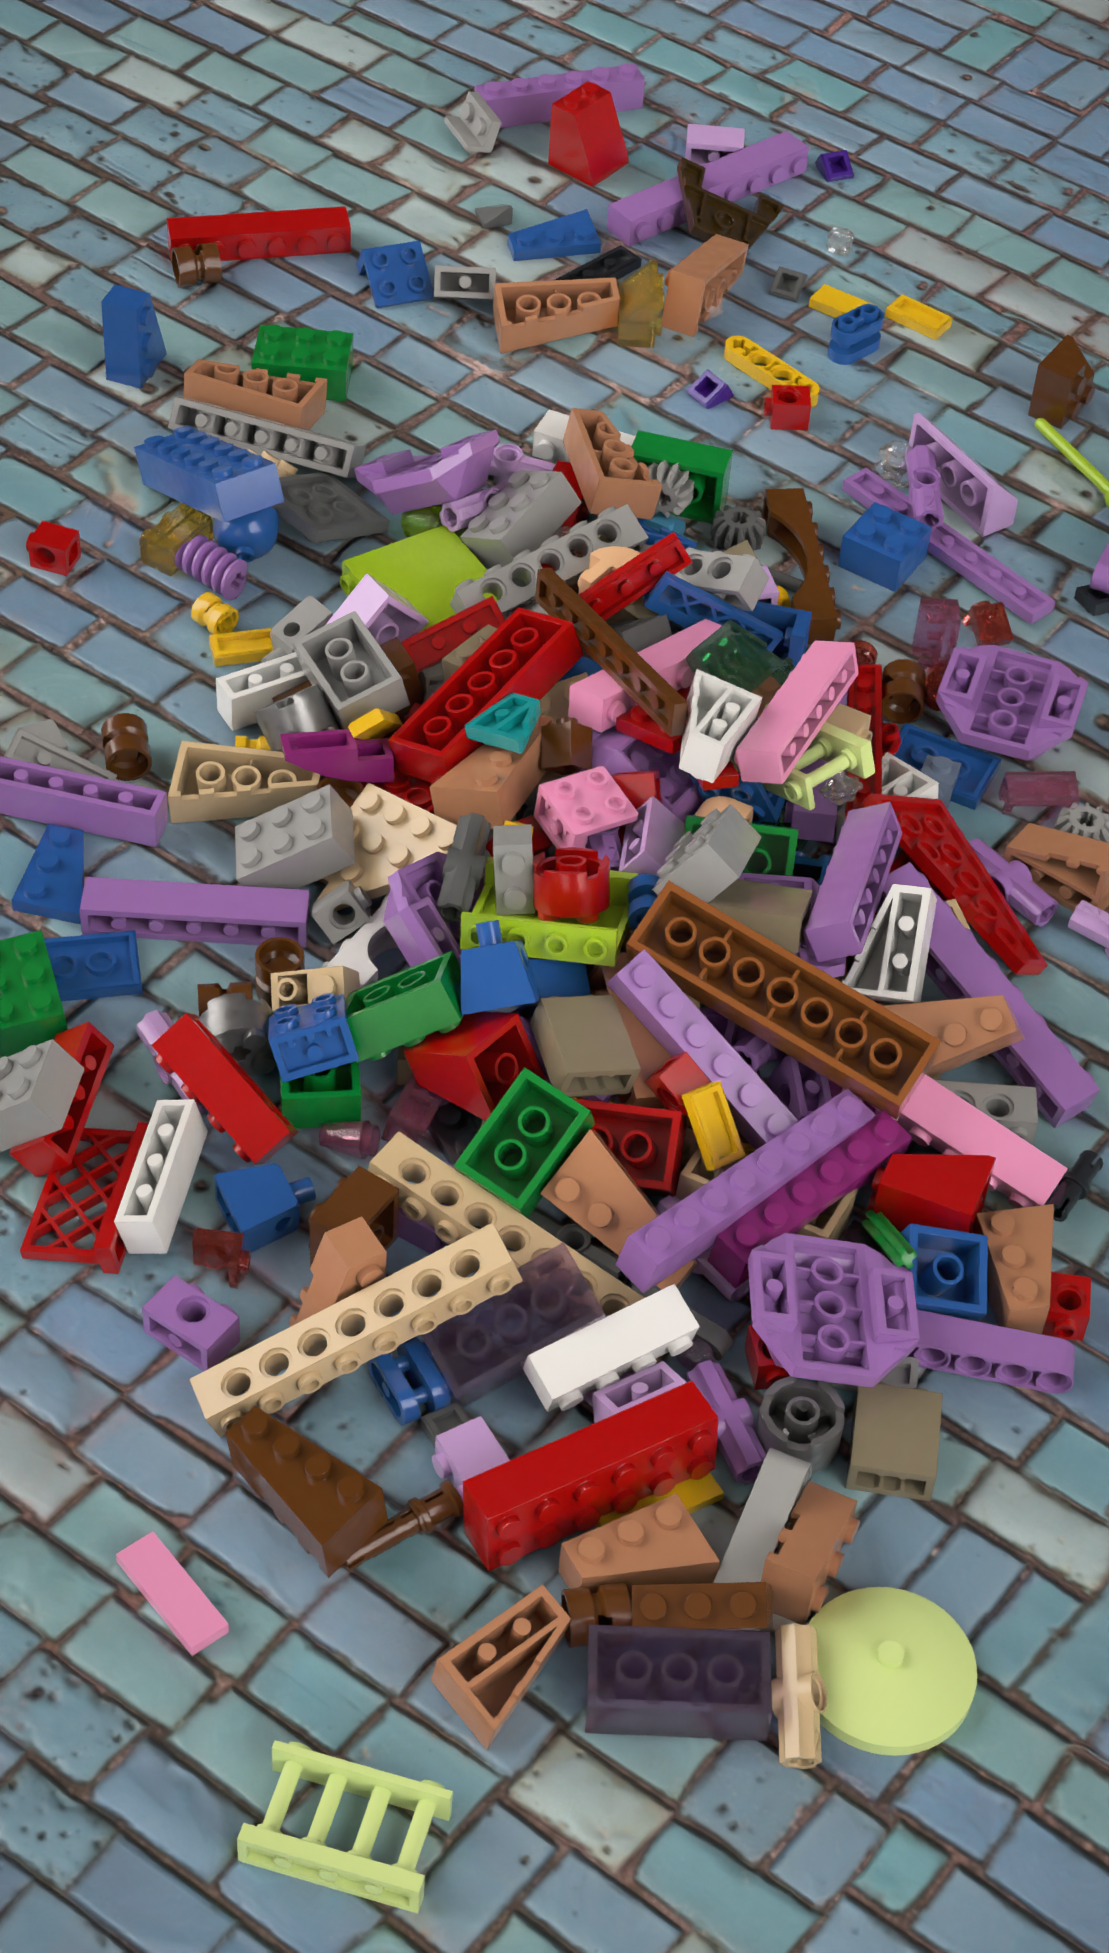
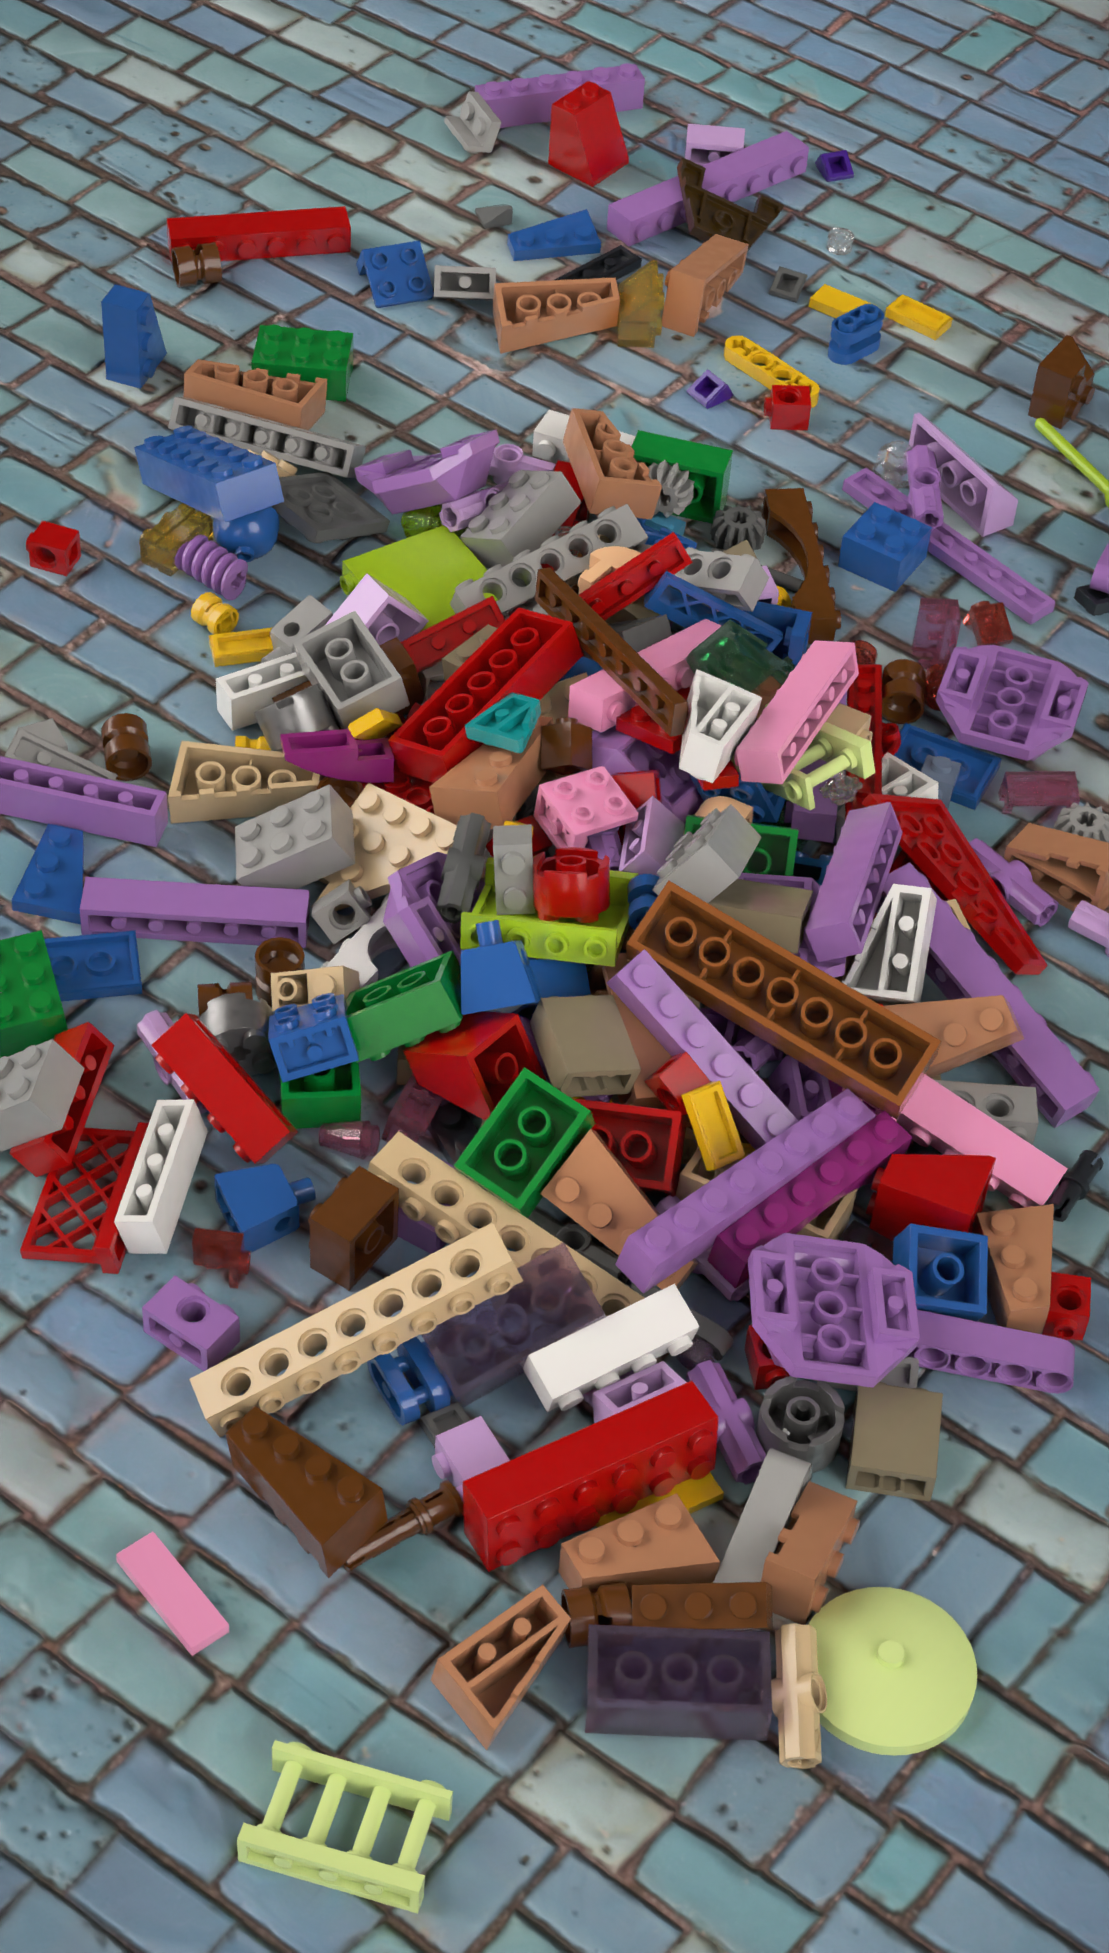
nougat wedge [288,1216,387,1356] -> none
green axle [862,1209,917,1269] -> none

